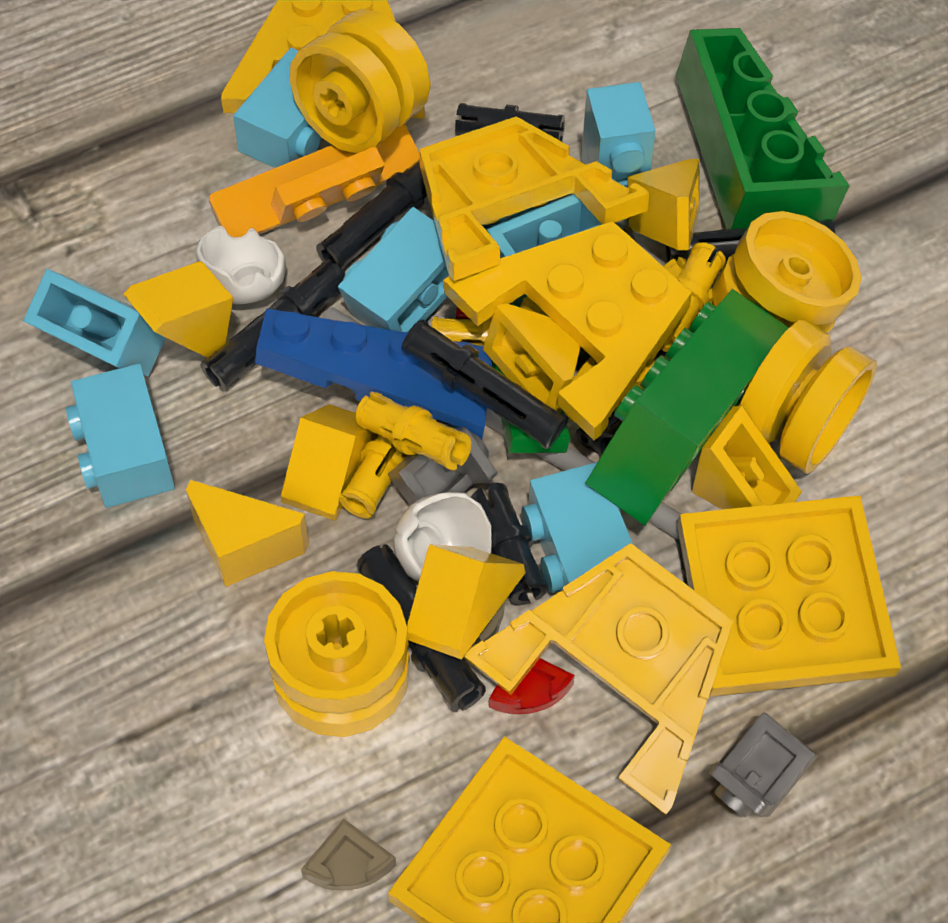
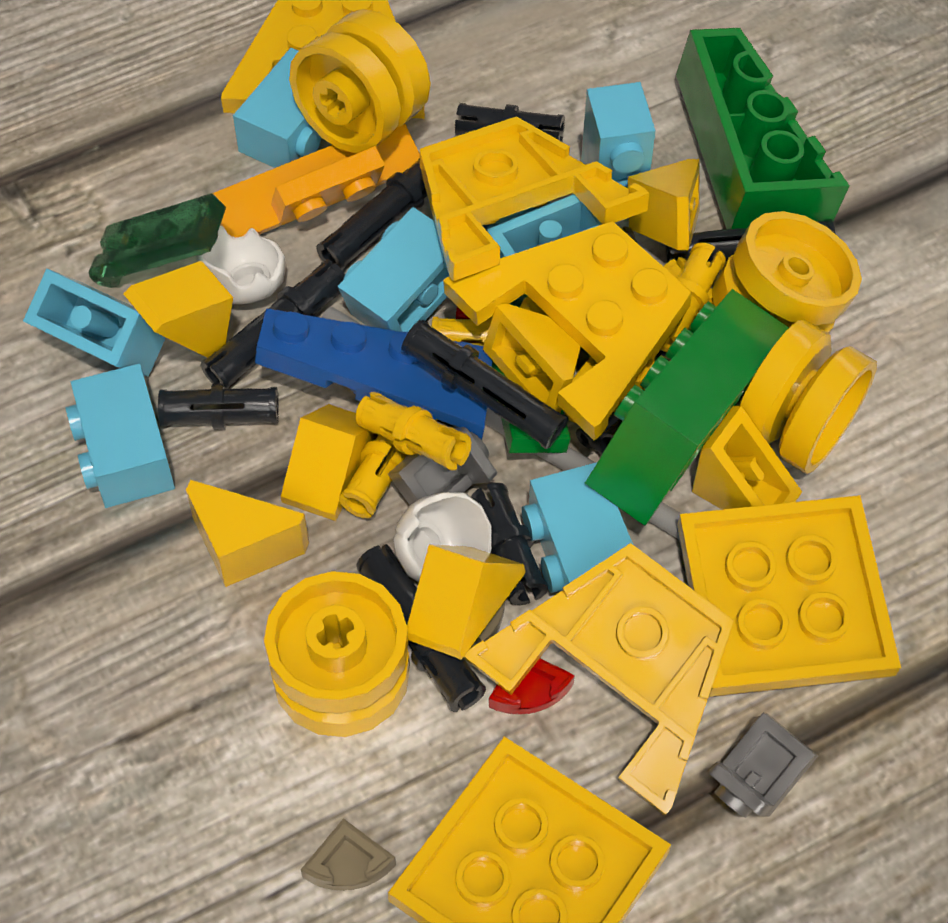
none -> clear green plate [88,193,226,288]
none -> black pin [158,383,279,430]

